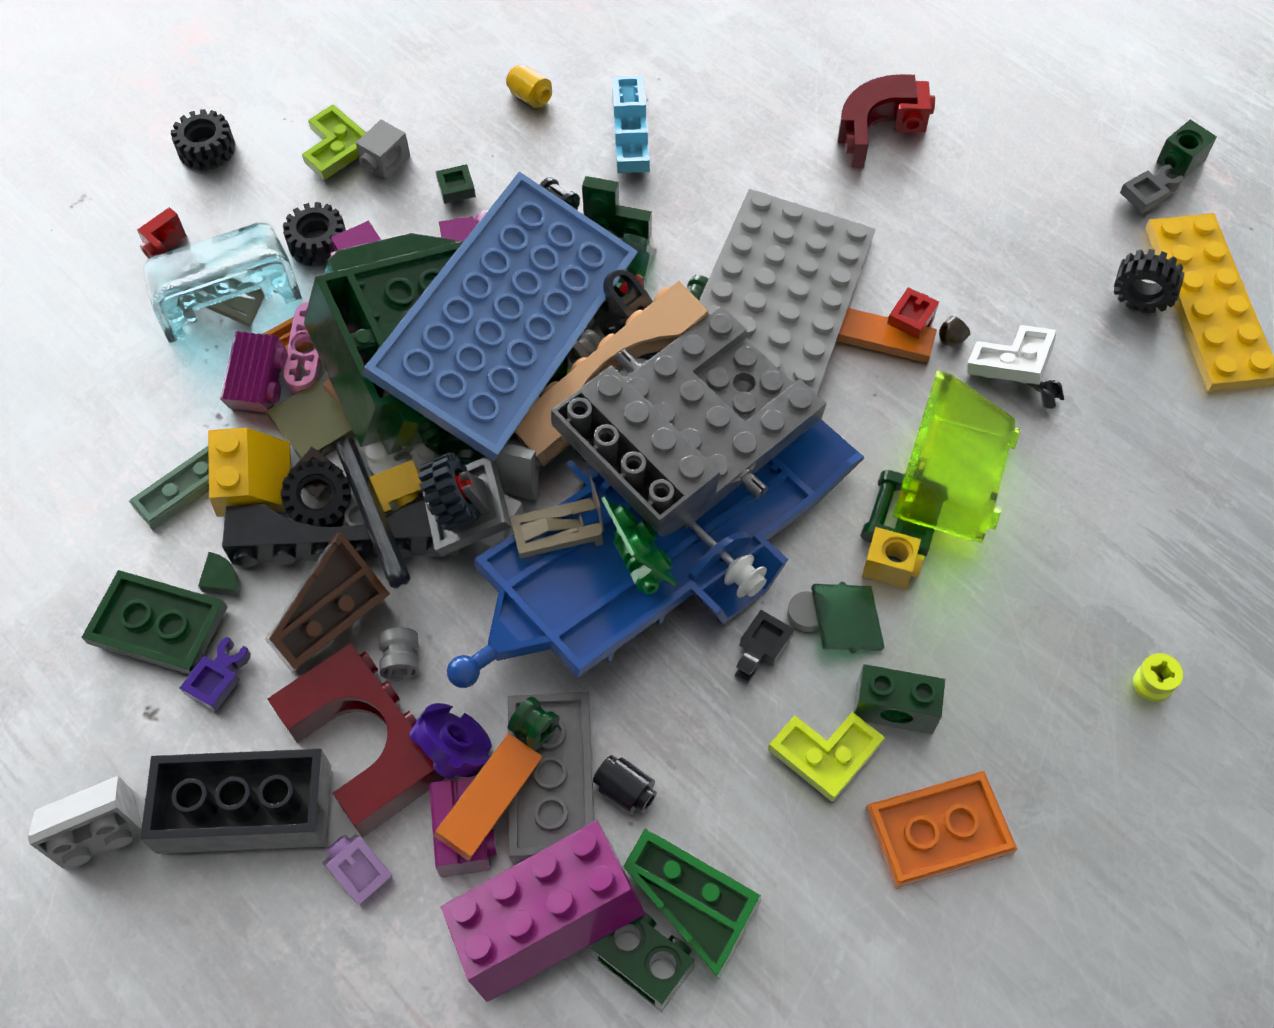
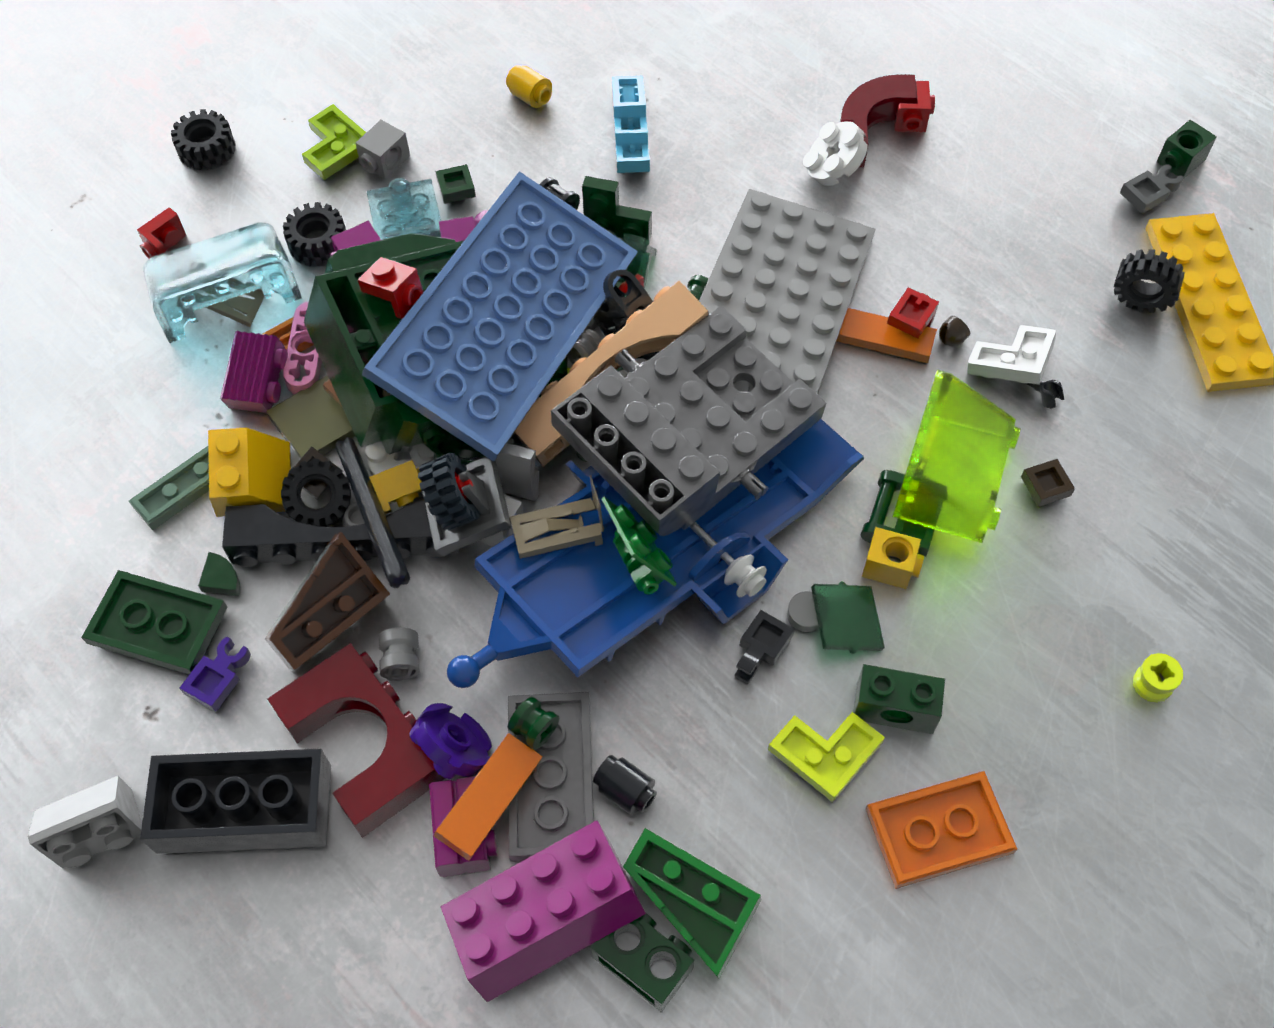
lavender bracket [322,834,393,905] -> none
none -> red bracket [358,257,423,319]
none -> clear light blue plate [366,178,441,240]
none -> white plate [803,121,867,186]
none -> dark brown plate [1021,459,1075,507]

